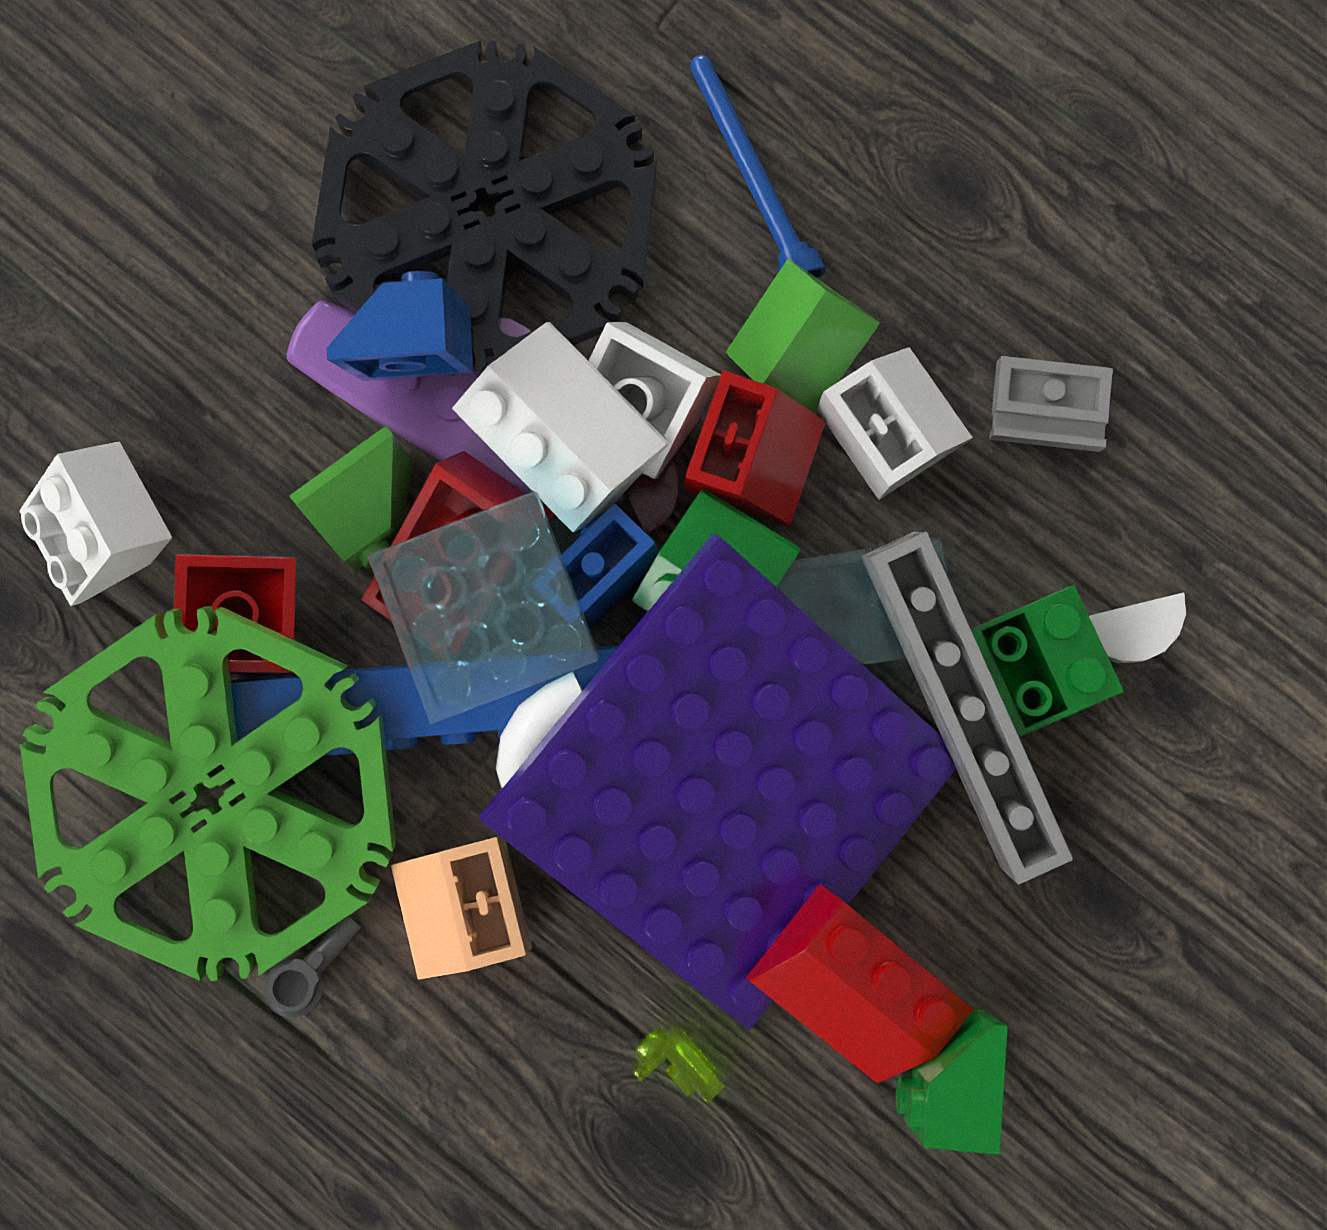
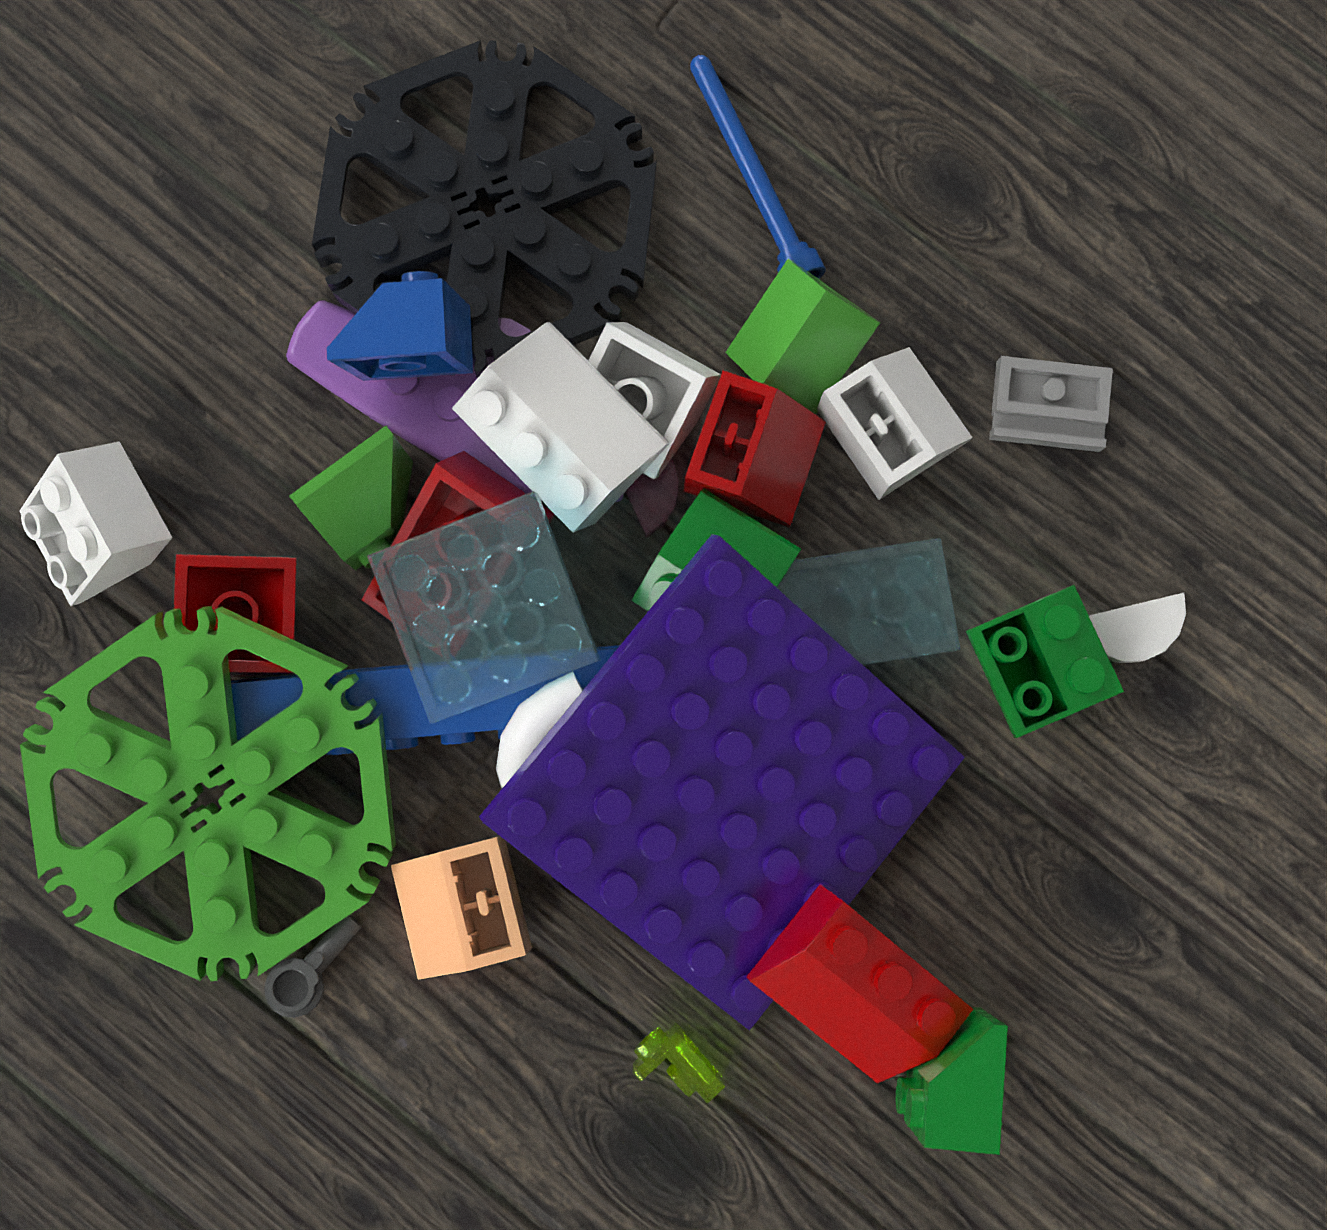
blue brick [531,503,659,637] -> none
light grey brick [861,532,1073,885] -> none

